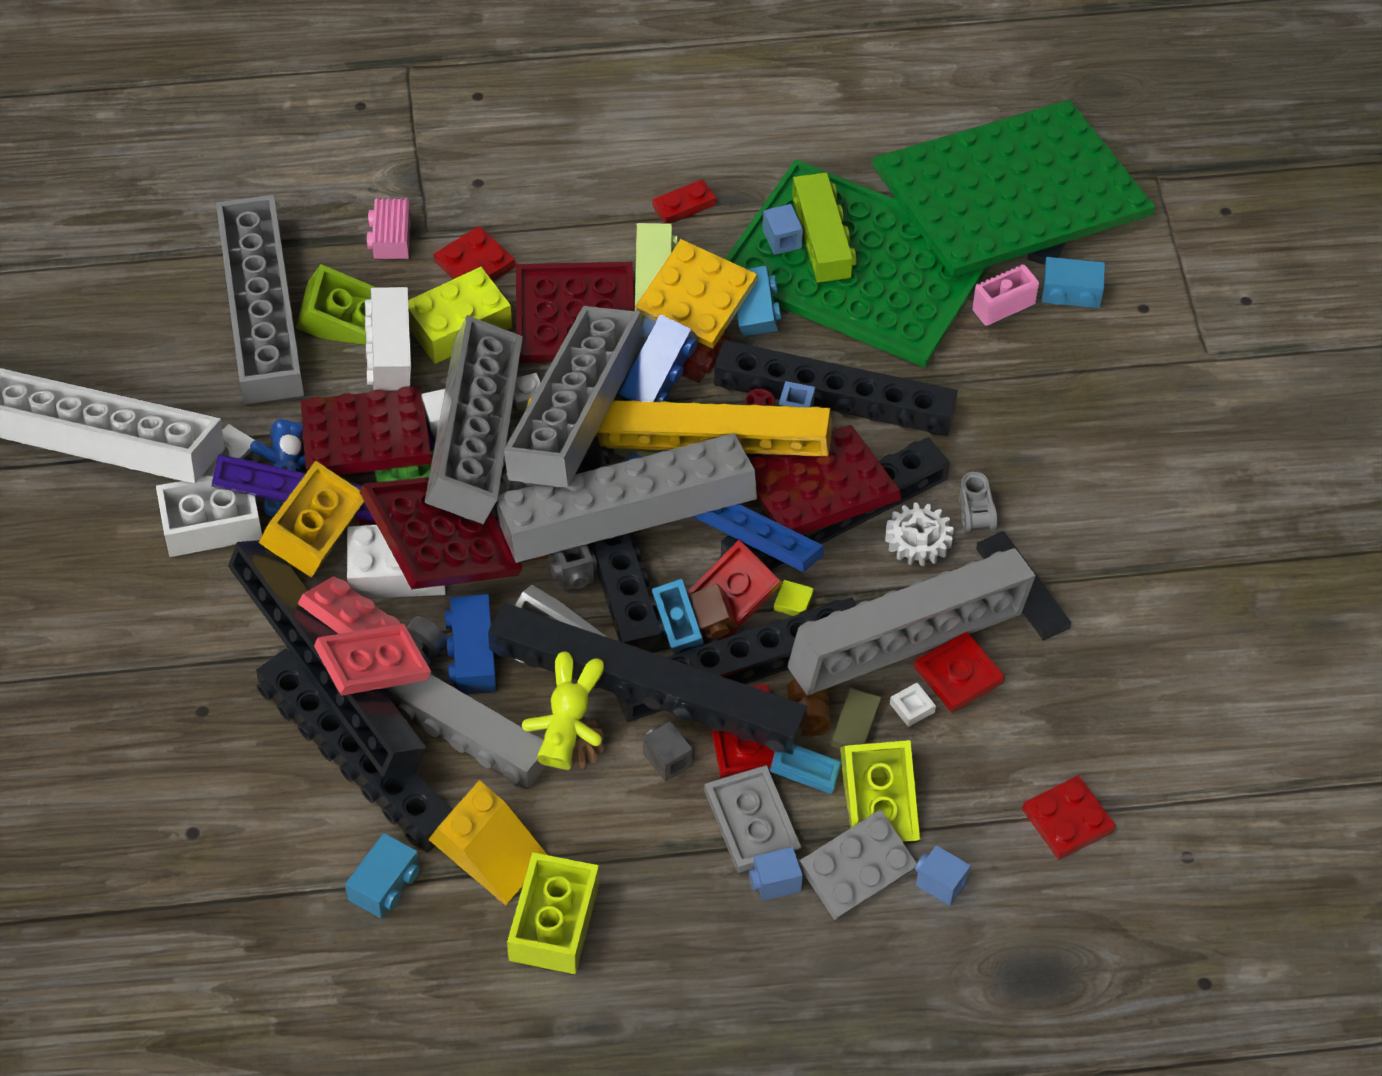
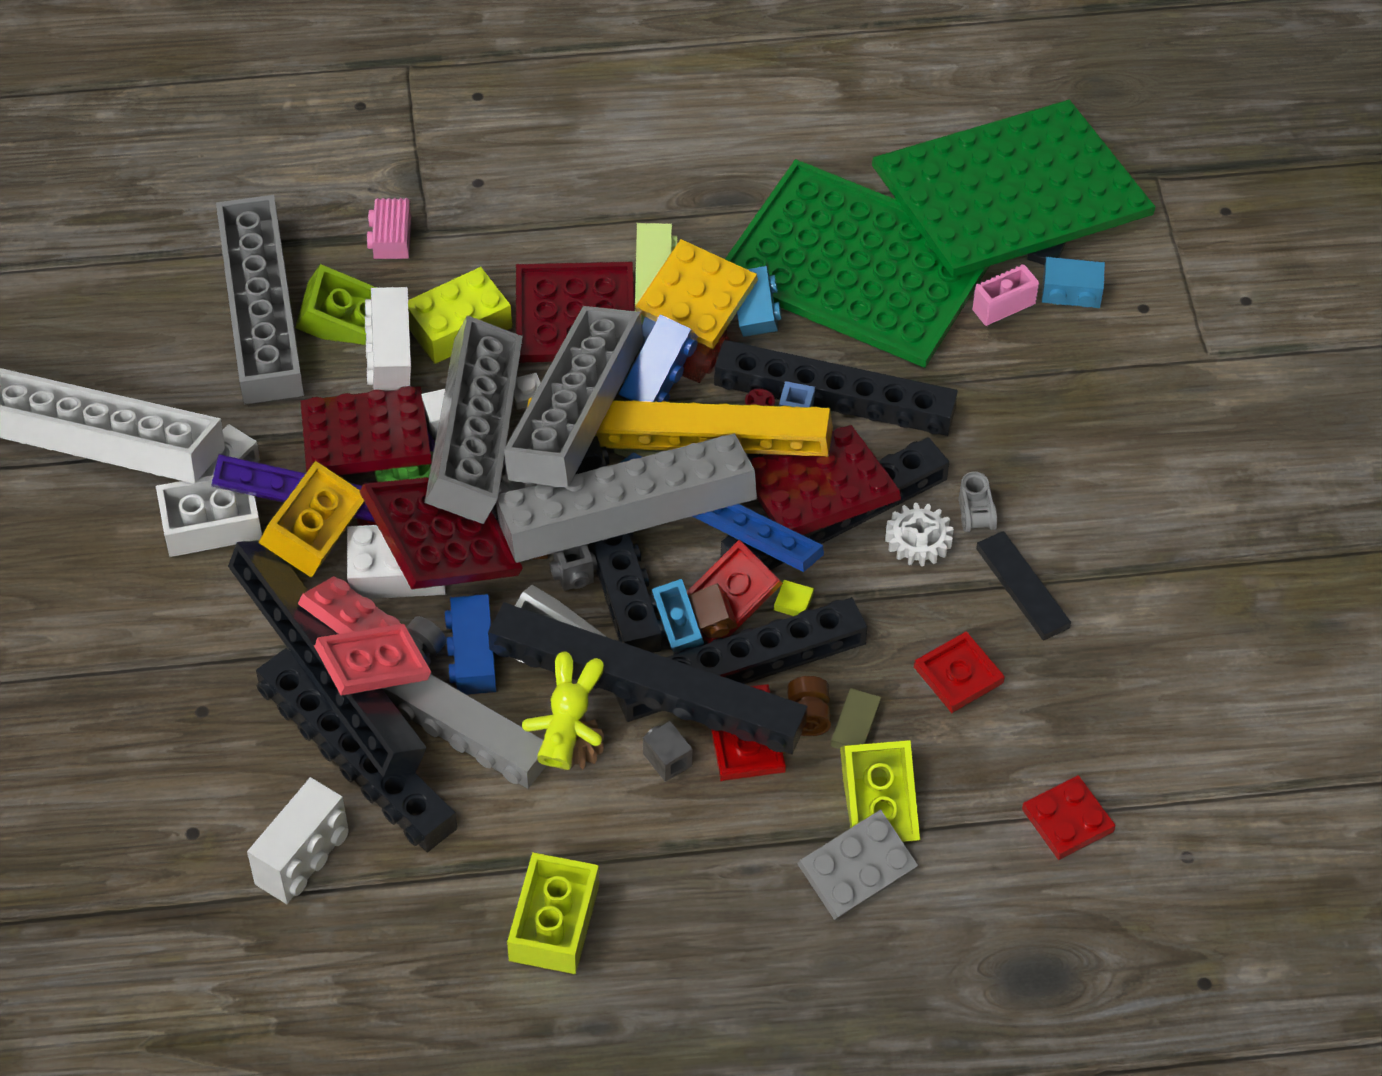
blue animal [250,419,306,516] -> none
dark azure brick [345,833,420,919] -> none
yellow slope [429,780,547,906] -> none
red plate [433,226,516,281] -> none
red plate [652,179,716,224] -> none
light grey plate [704,765,801,873] -> none
medium blue brick [749,847,802,901] -> none
medium blue brick [763,204,803,255] -> none
dark azure tile [769,745,841,794] -> none
light grey brick [787,548,1036,696] -> none
lime brick [792,172,856,283] -> none
white plate [890,683,936,727] -> none
medium blue brick [915,845,971,906] -> none
none -> white brick [247,777,349,904]

